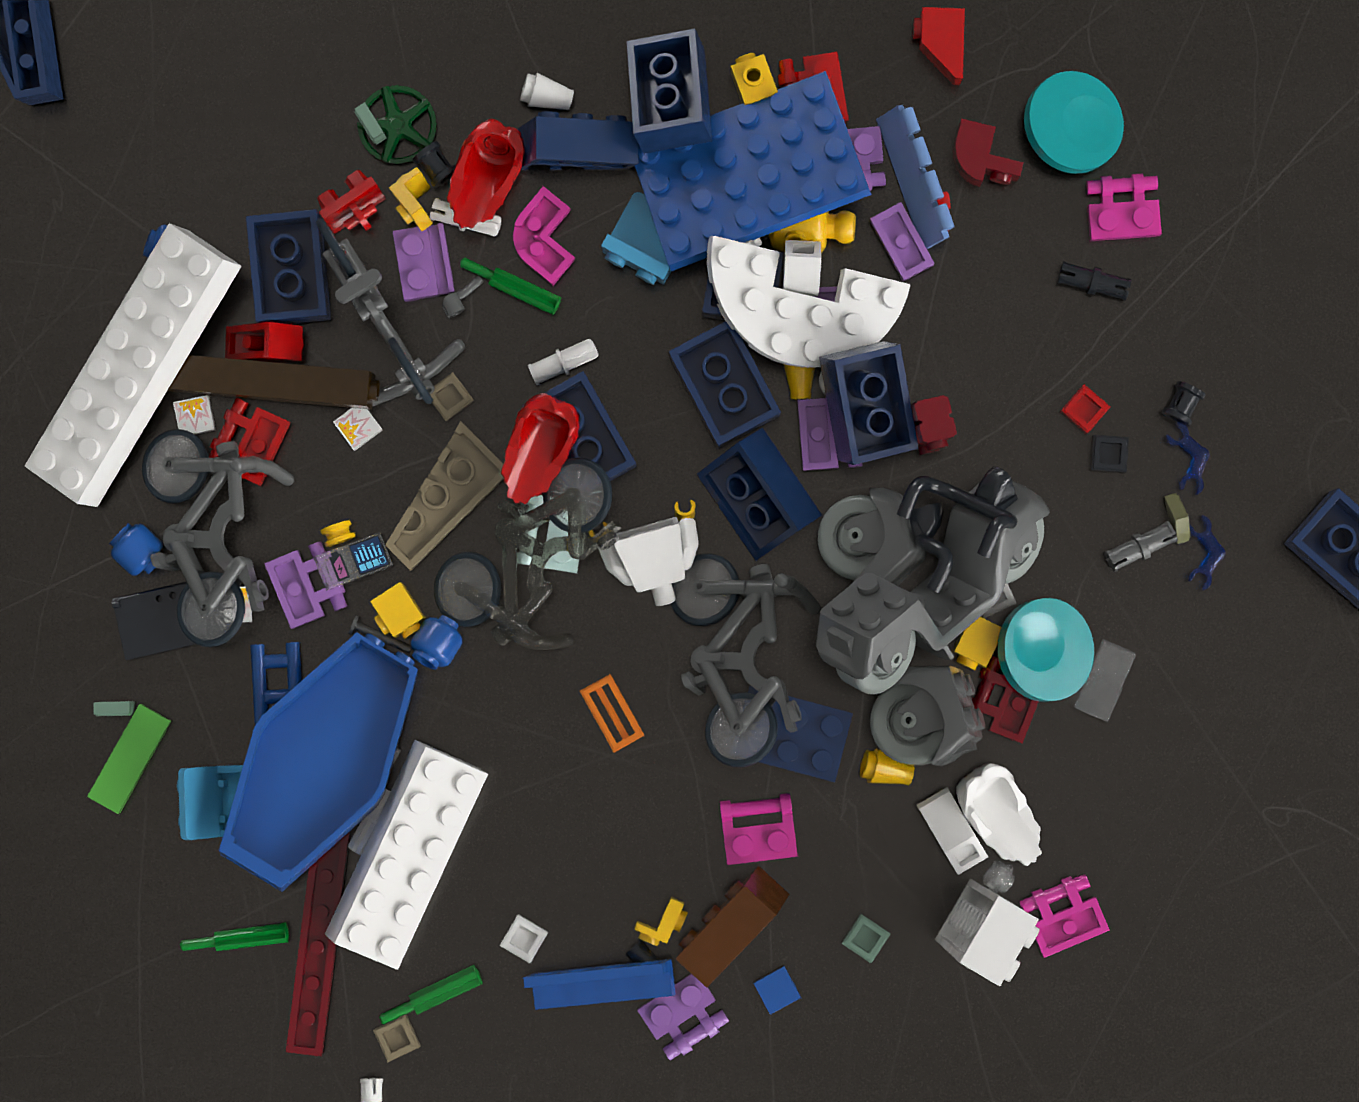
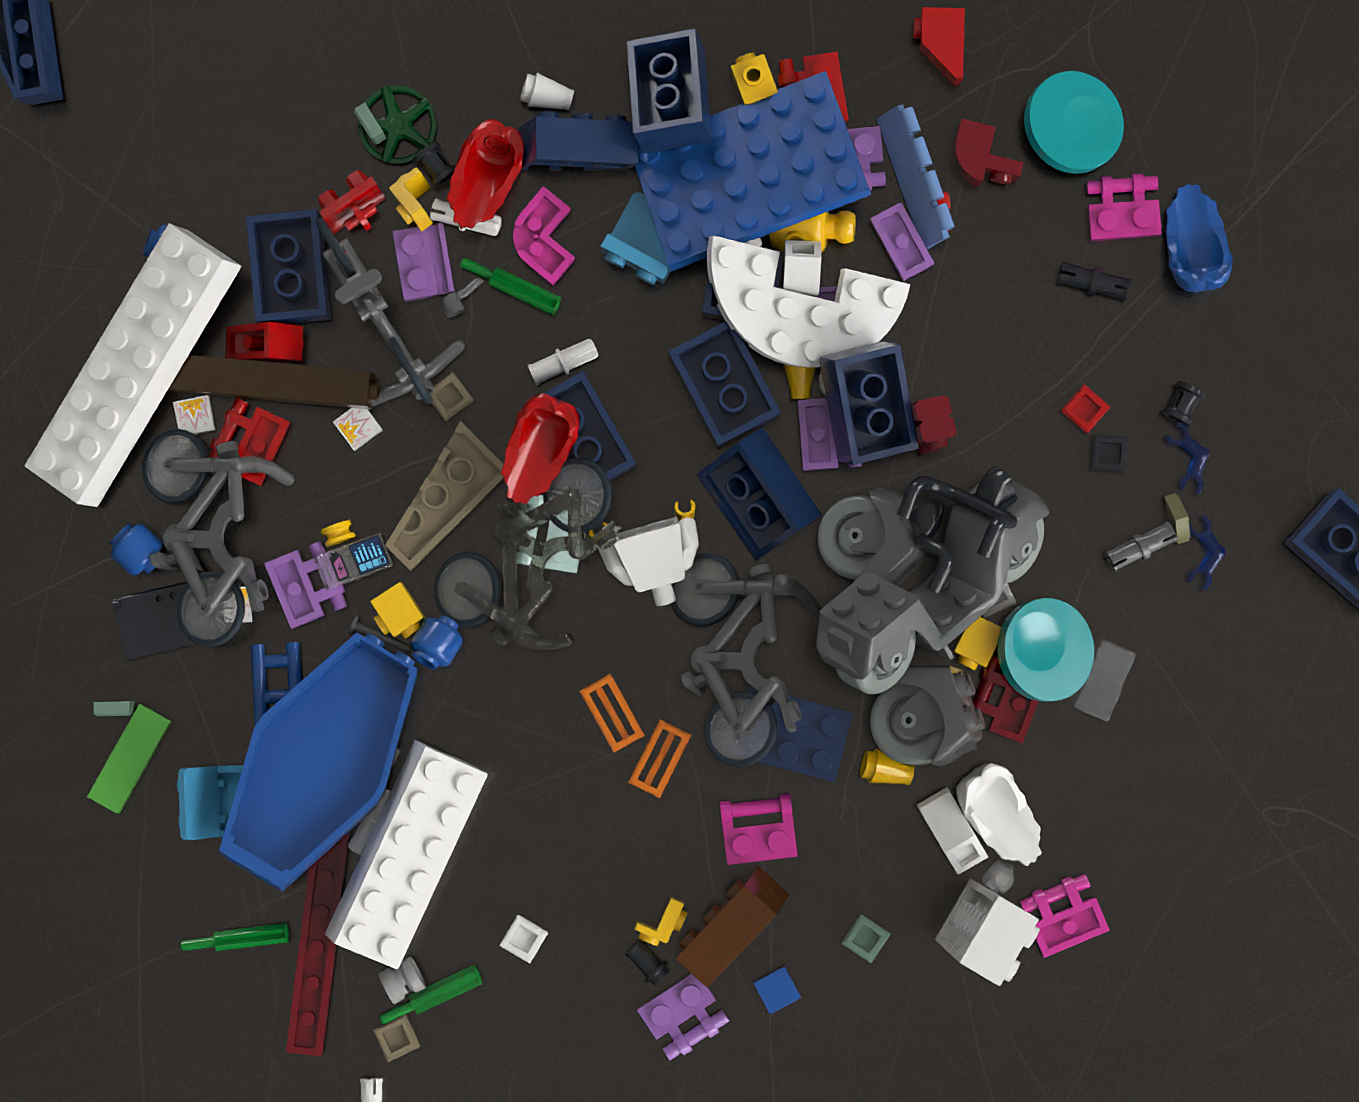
blue fence [523,959,676,1010] -> none
none -> light grey wheel [378,956,426,1004]
none -> orange tile [628,719,691,798]
none -> blue hair [1165,184,1233,293]

